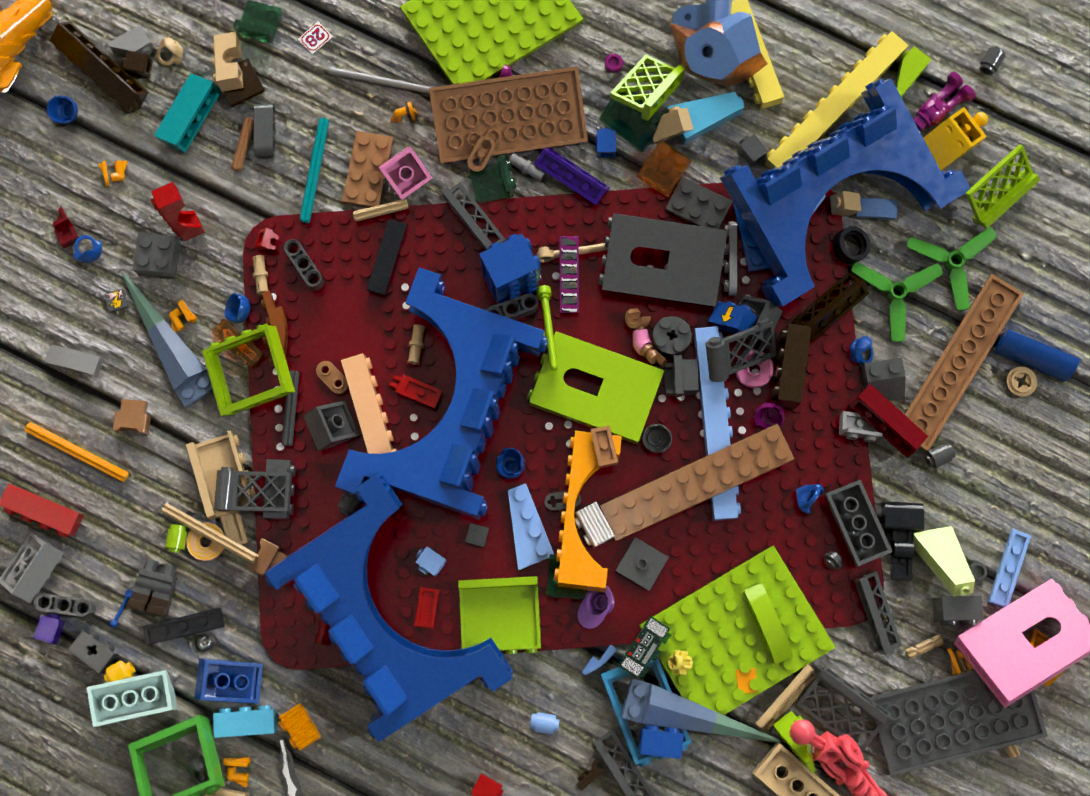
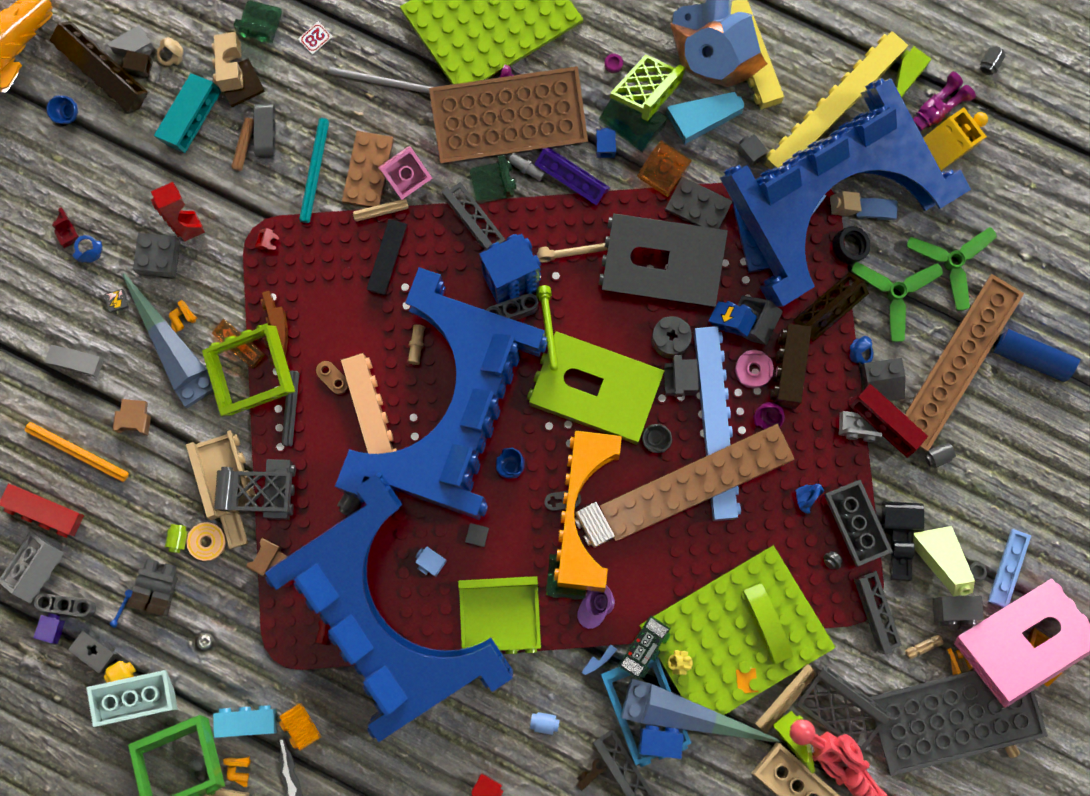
light orange piece [98,160,127,187] -> none
black tile [143,608,225,645] -> none
tan axle [161,503,259,564] -> none
blue slope [194,658,263,704] -> none
blue hair [225,293,250,323] -> none
tan pin [252,255,269,295] -> none
dark grey beam [284,239,324,291] -> none
dark grey slope [303,401,360,451] -> none
red hinge [389,374,443,409] -> none
light orange piece [390,102,418,123] -> none
red tile [414,587,440,629] -> none
medium nougat plate [467,136,495,172] -> none
light blue wing [508,483,555,570] -> none
tile [559,236,579,313] -> none
medium nougat plate [590,426,618,468] -> none
dark grey plate [616,537,669,591] -> none
medium nougat piece [625,308,667,368] -> none
tan slope [653,106,694,142] -> none
dark grey piece [706,318,776,382] -> none
light grey plate [724,221,737,296] -> none
lime fence [966,144,1040,229] -> none
tan gear [1006,367,1037,397] -> none

